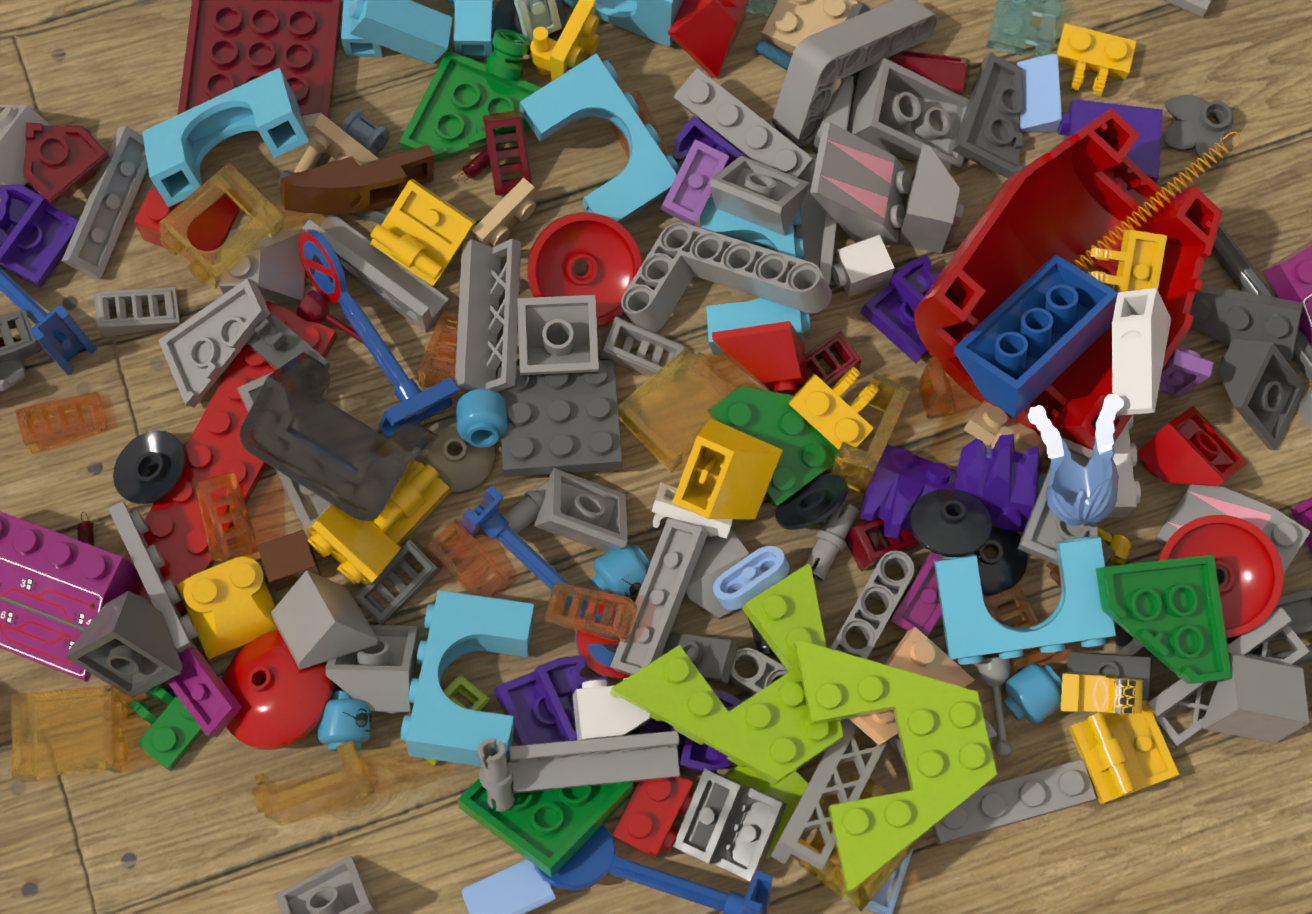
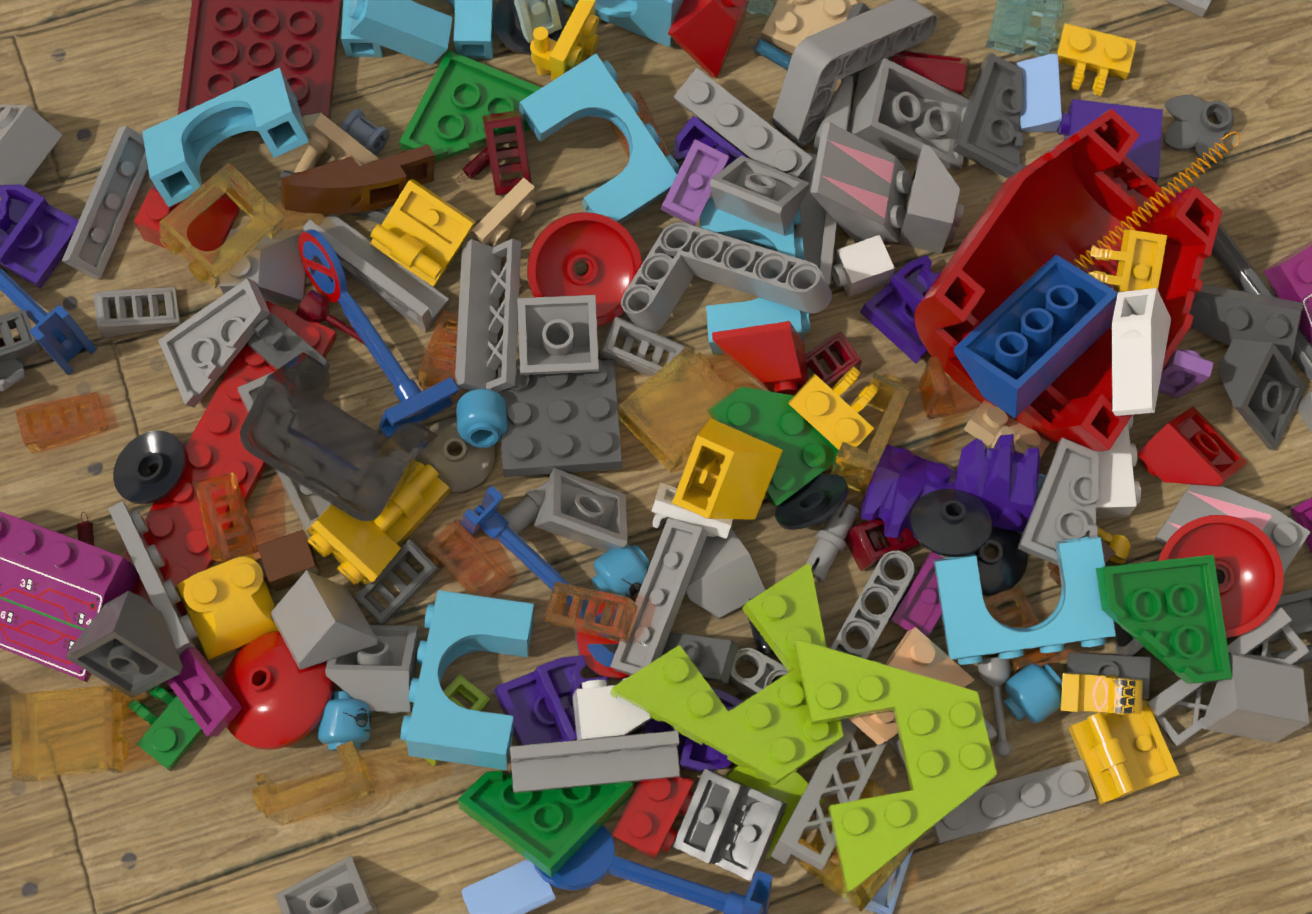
dark red plate [23,122,110,206] -> none
light grey pin [478,738,515,811] -> none
green wheel [485,29,531,80] -> none
light blue plate [713,546,789,610] -> none
medium blue hair [1027,393,1124,526] -> none

